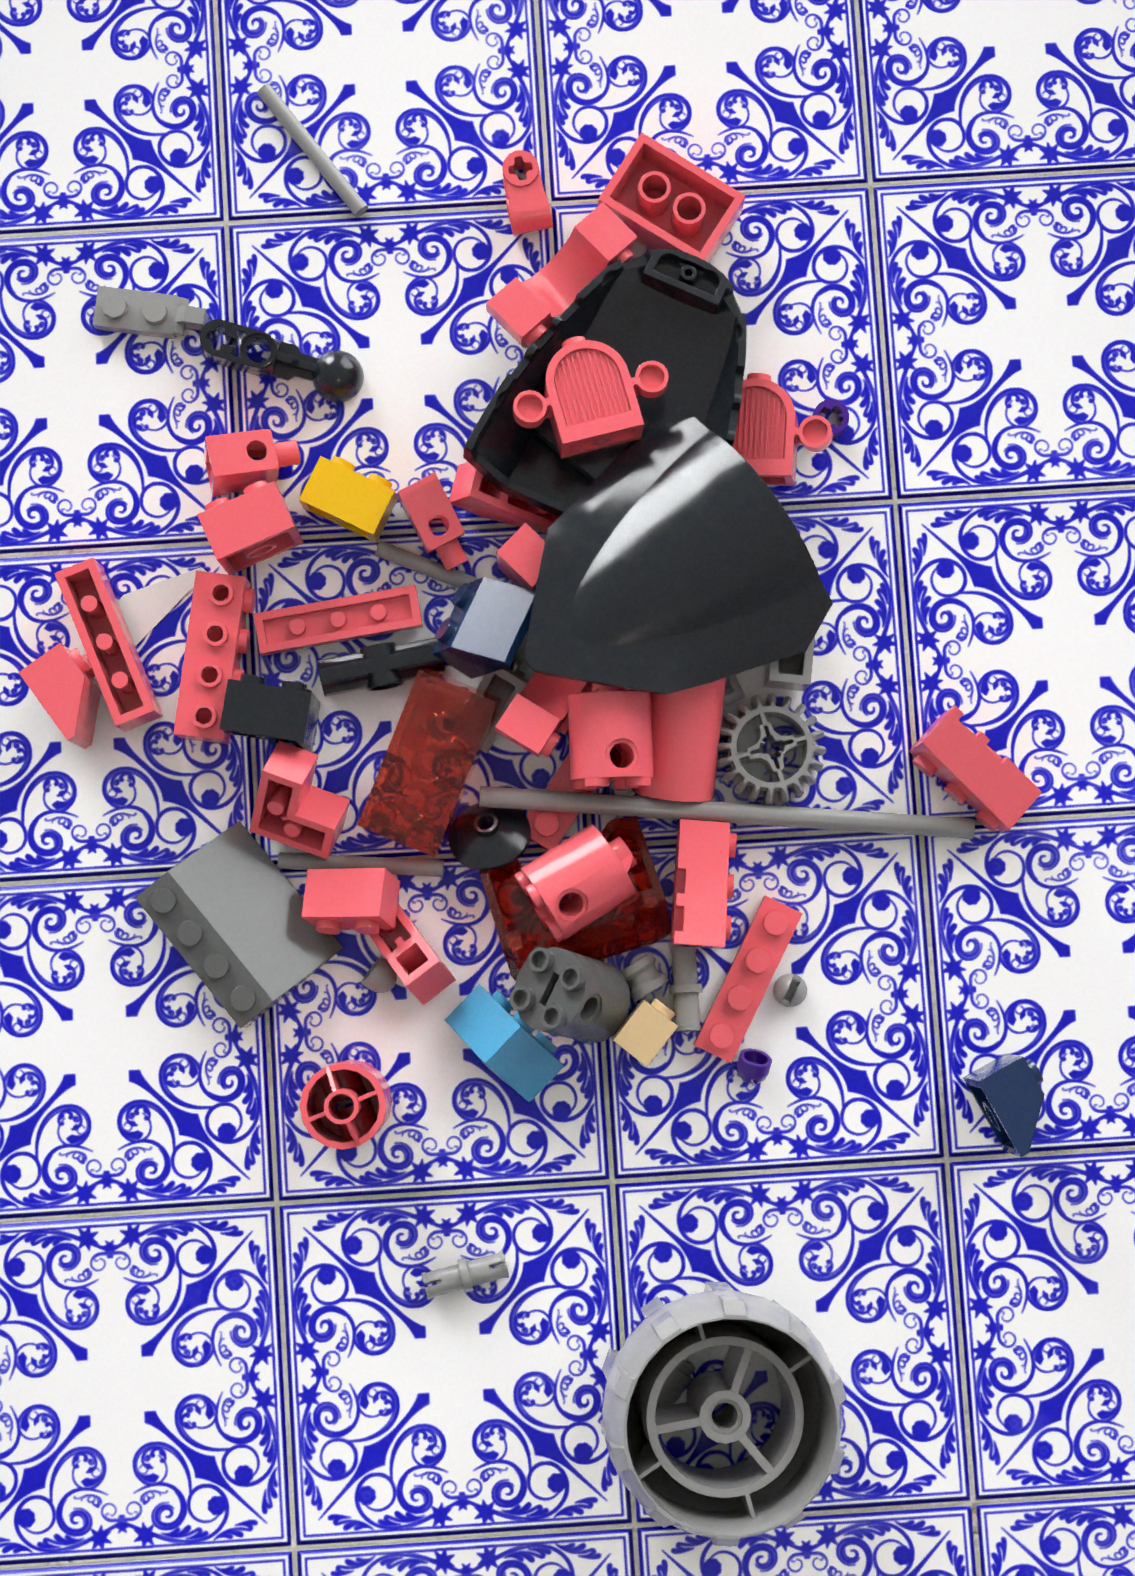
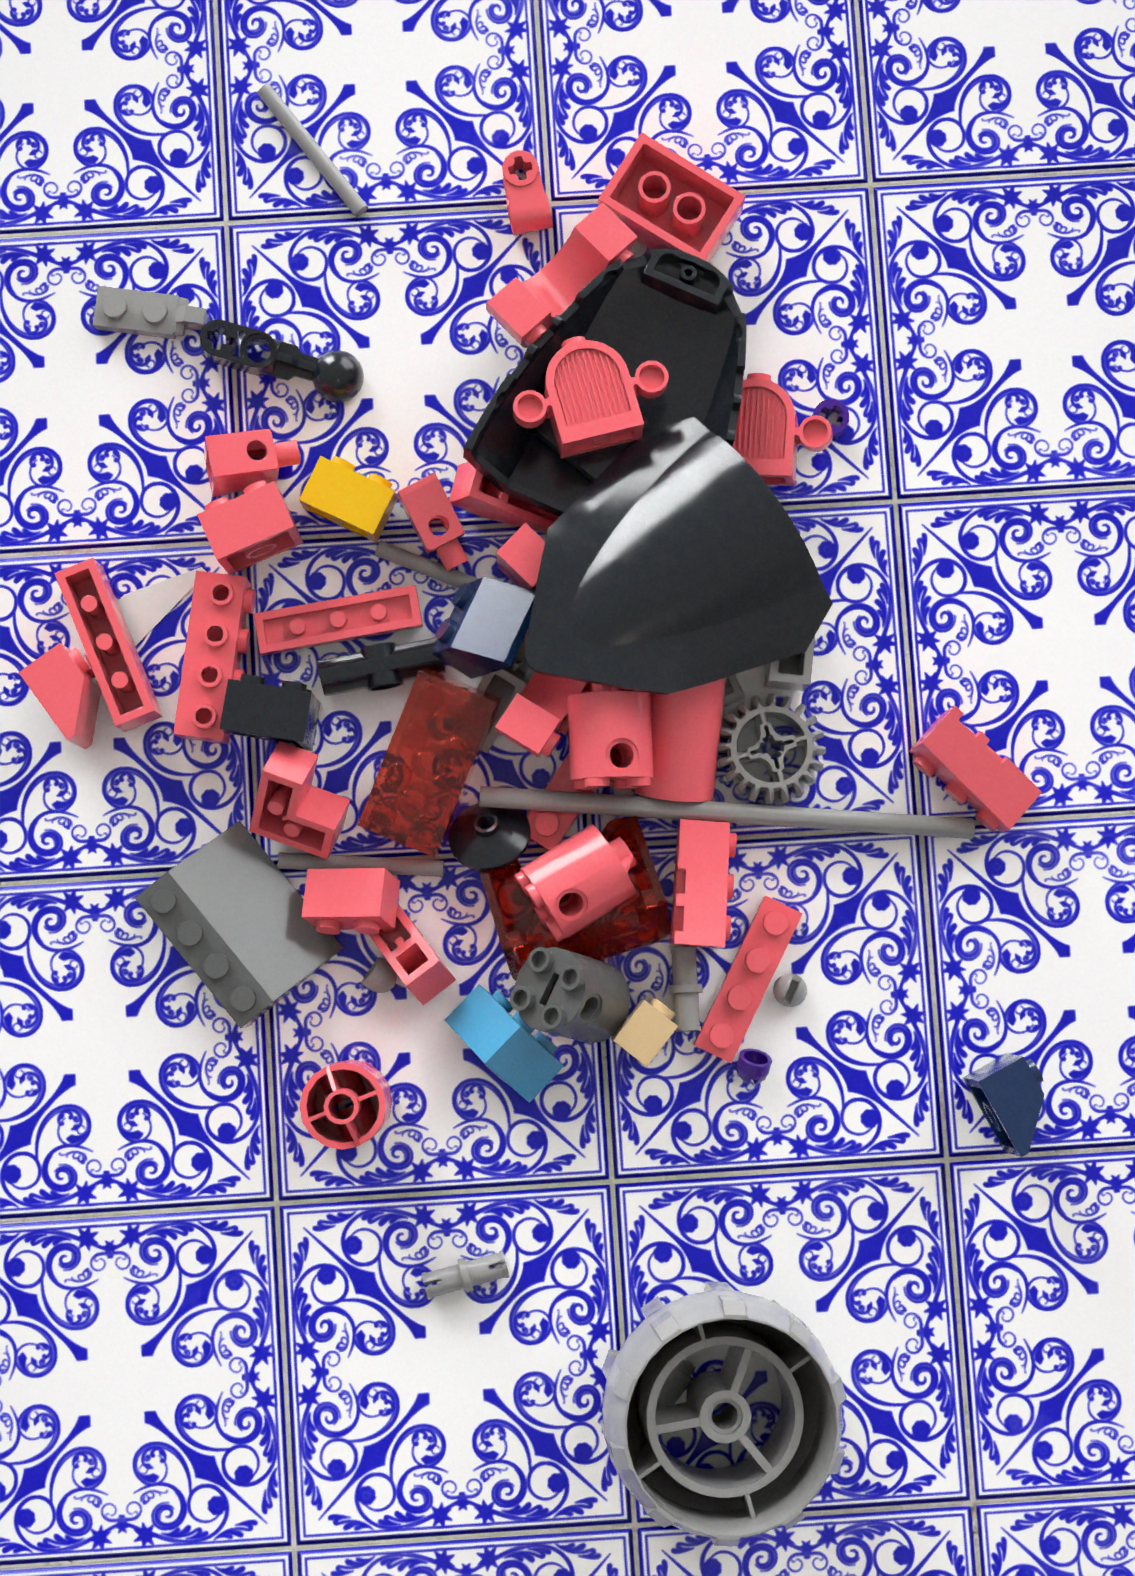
light grey wheel [620,952,669,1002] -> none

